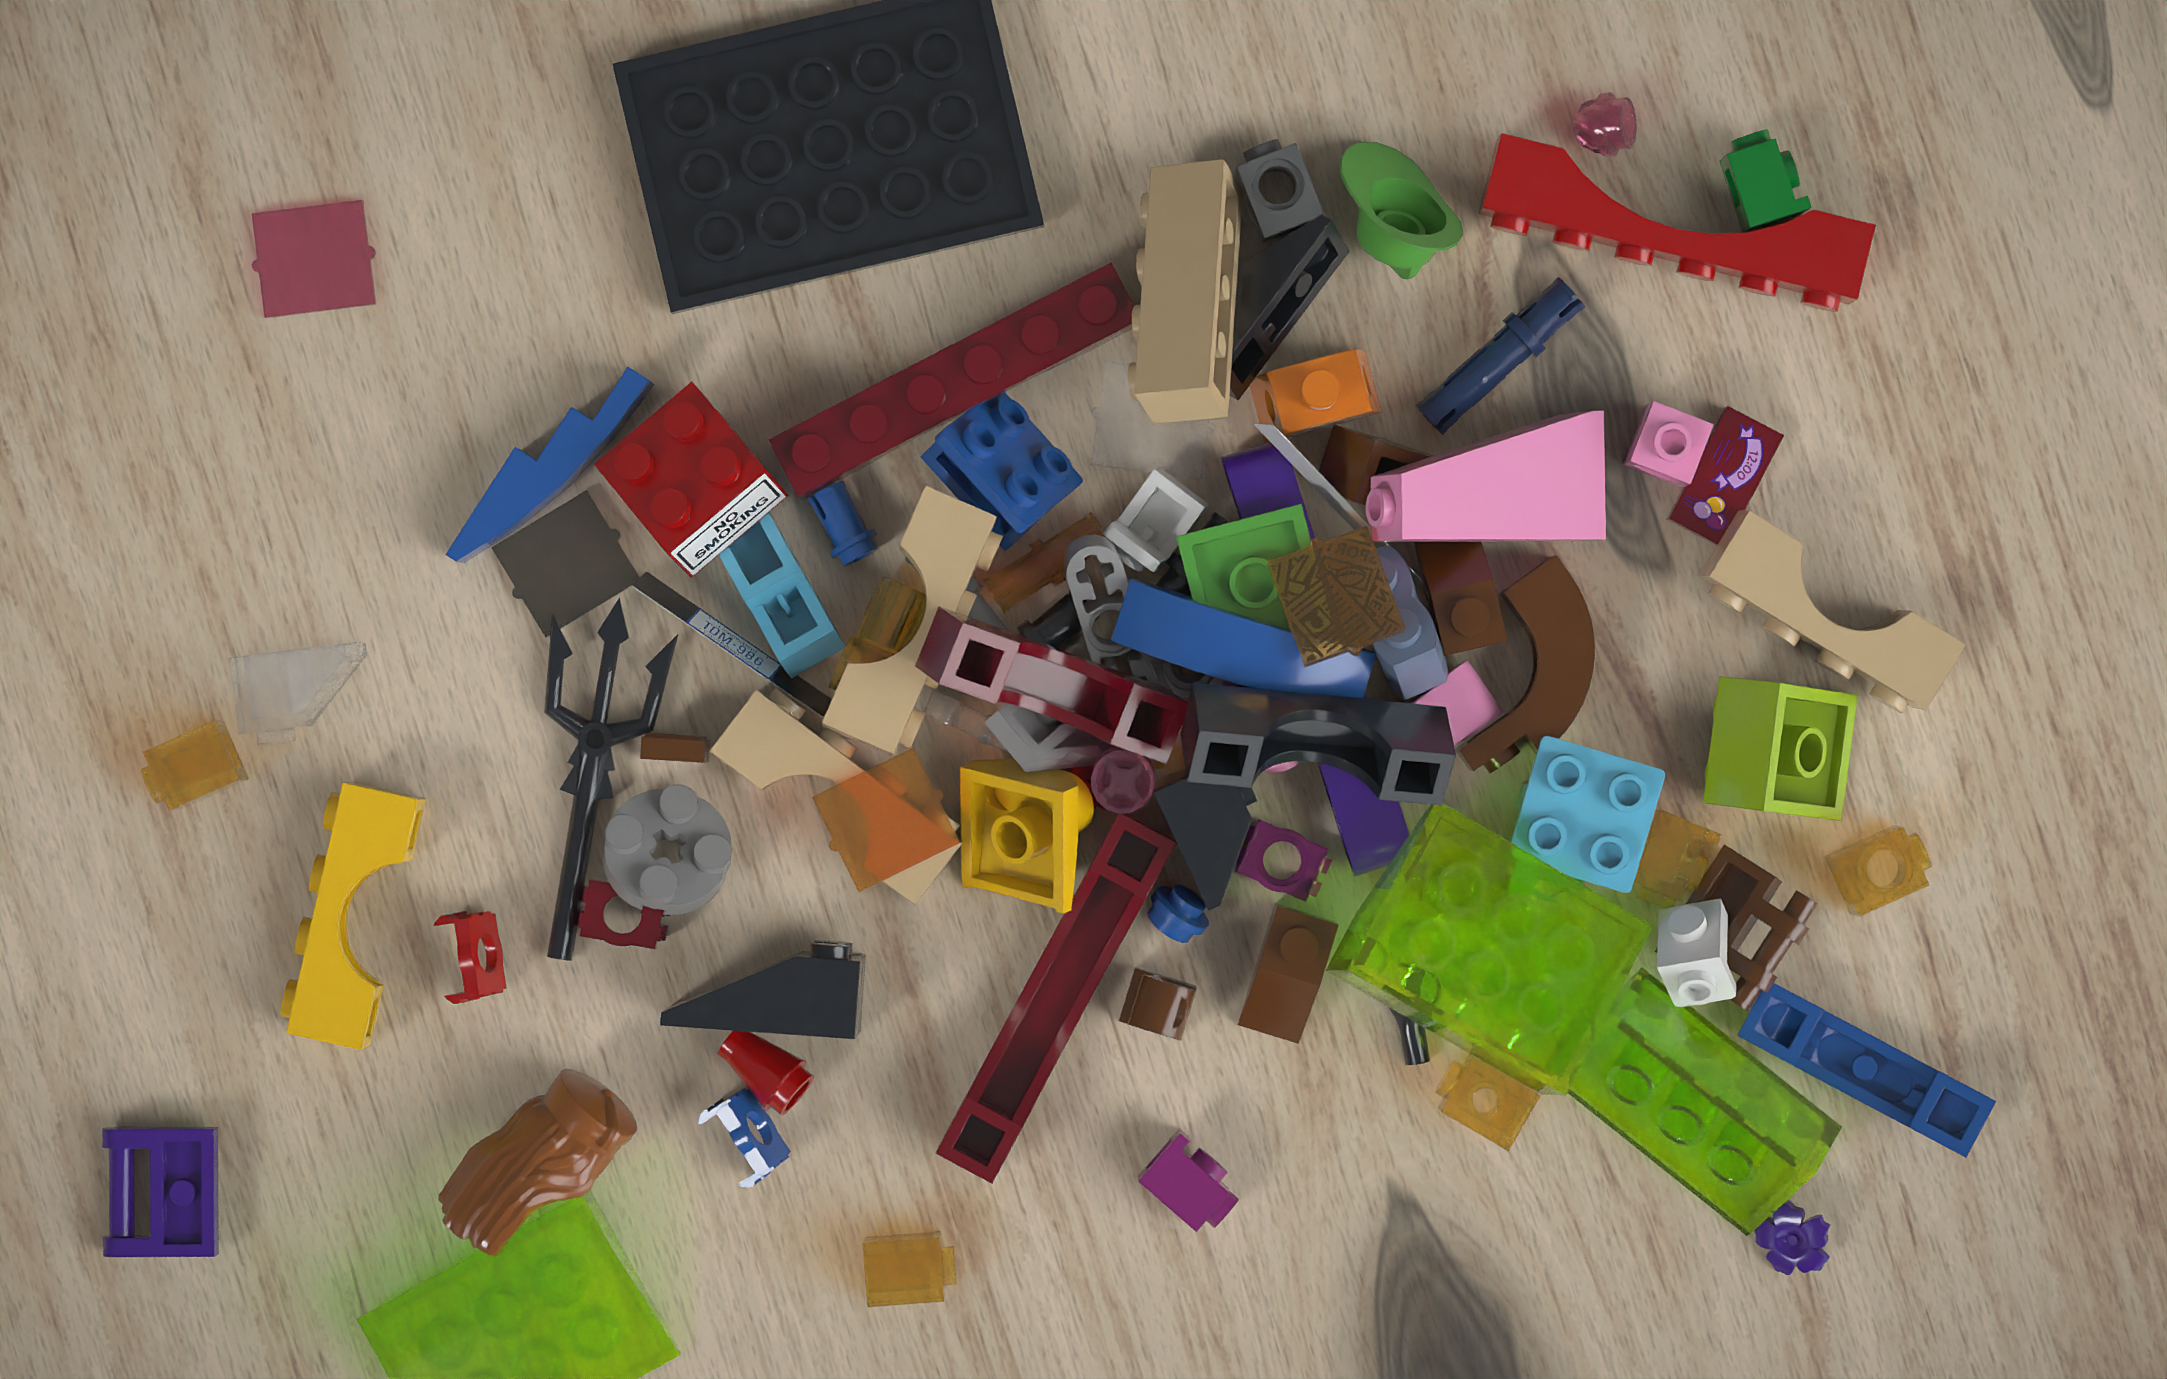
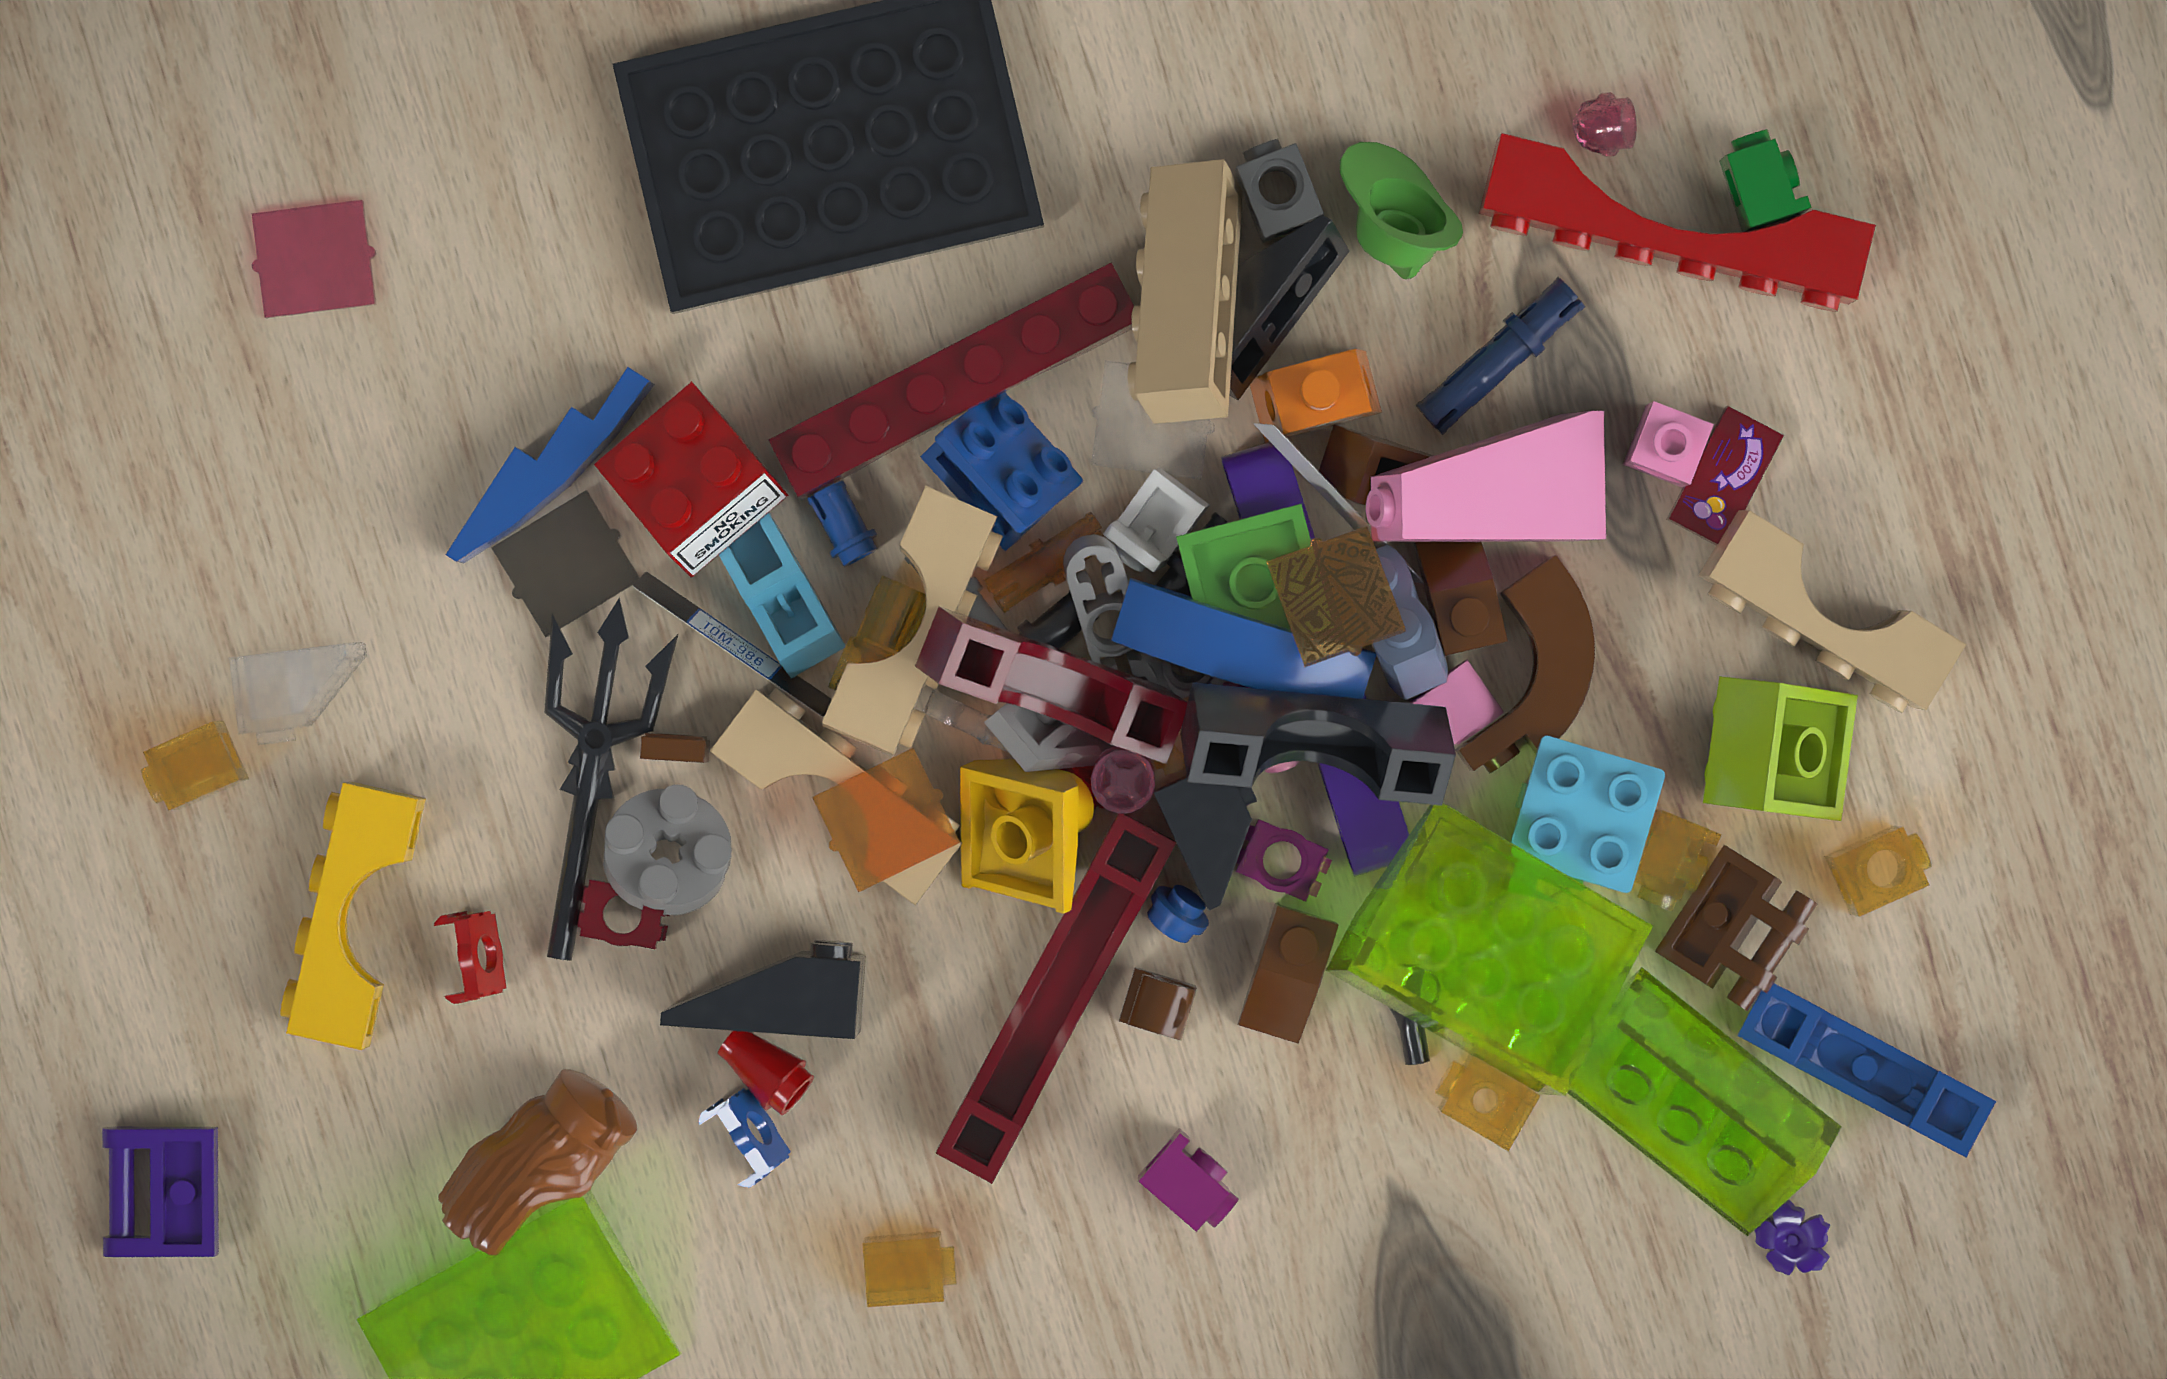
white bracket [1657,898,1736,1007] -> none

